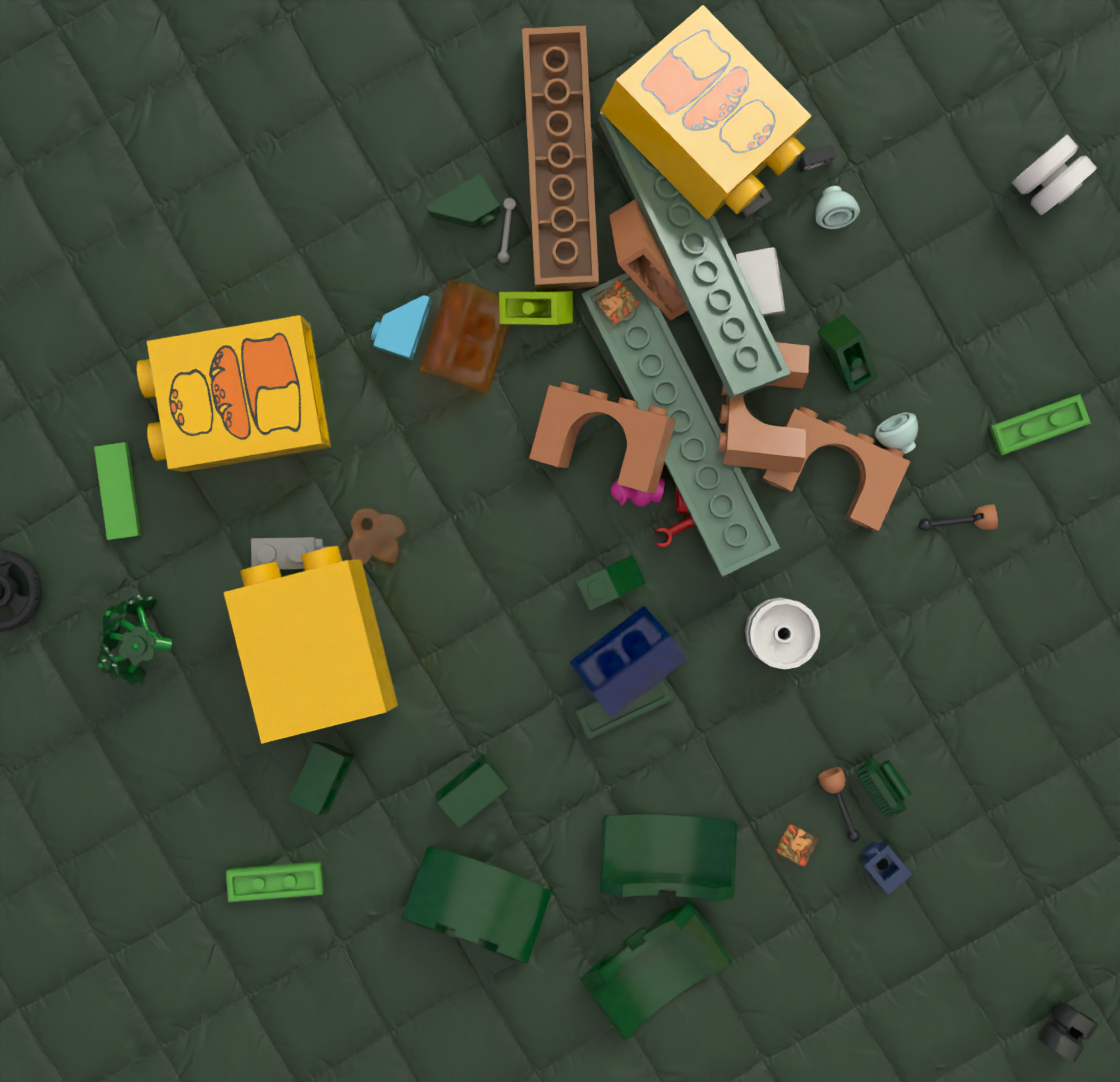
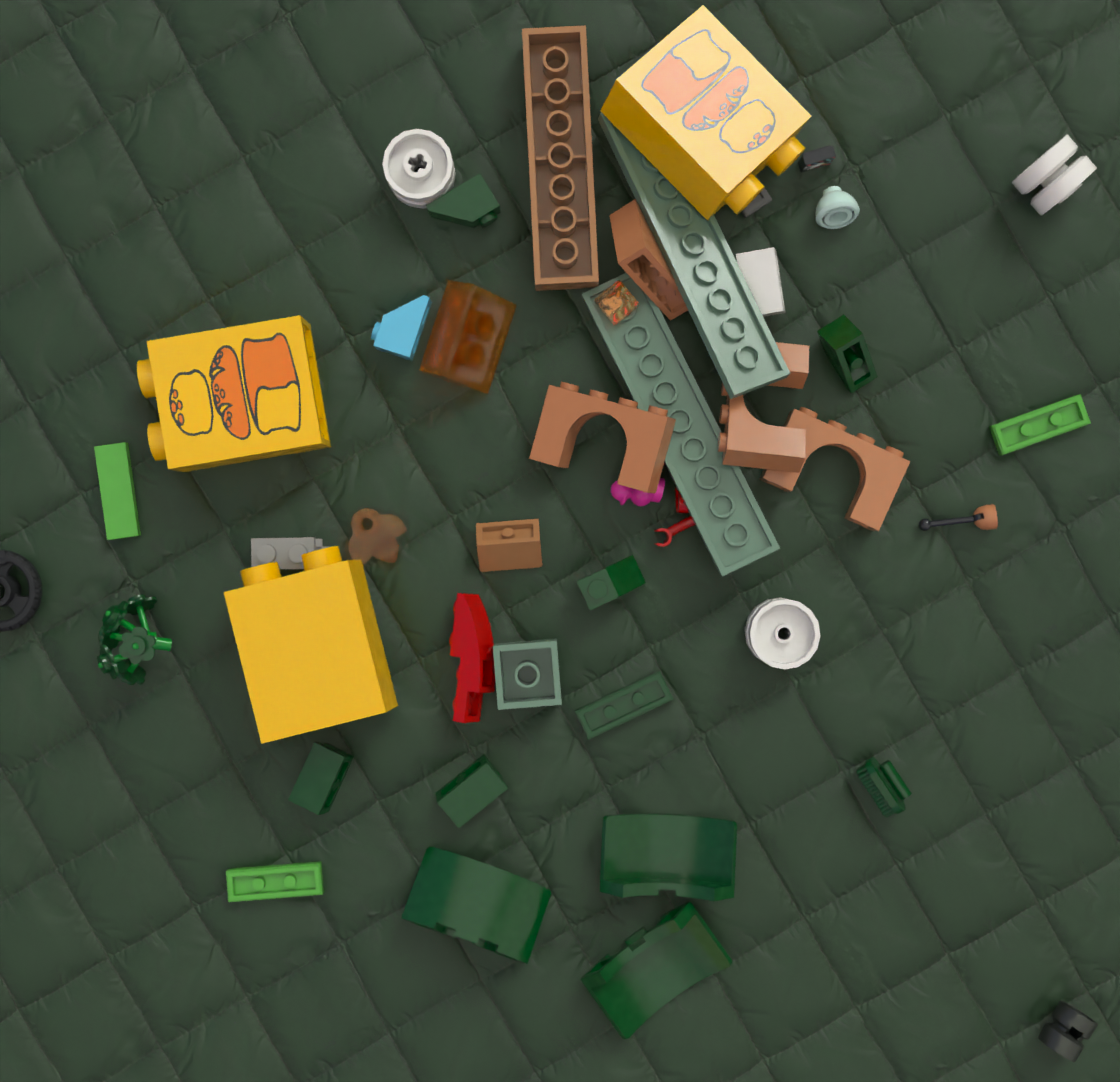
light grey hinge [497,198,516,263] -> none
lime slope [499,291,573,325] -> none
clear blue slope [569,606,687,718] -> none
clear orange tile [775,823,819,867] -> none
hinge [818,767,860,842] -> none
dark blue brick [859,841,913,895] -> none
light aqua brick [875,412,918,454] -> none
none -> white wheel [382,129,456,209]
none -> red slope [449,593,495,723]
none -> medium nougat panel [476,519,542,572]
none -> sand green brick [493,639,562,710]

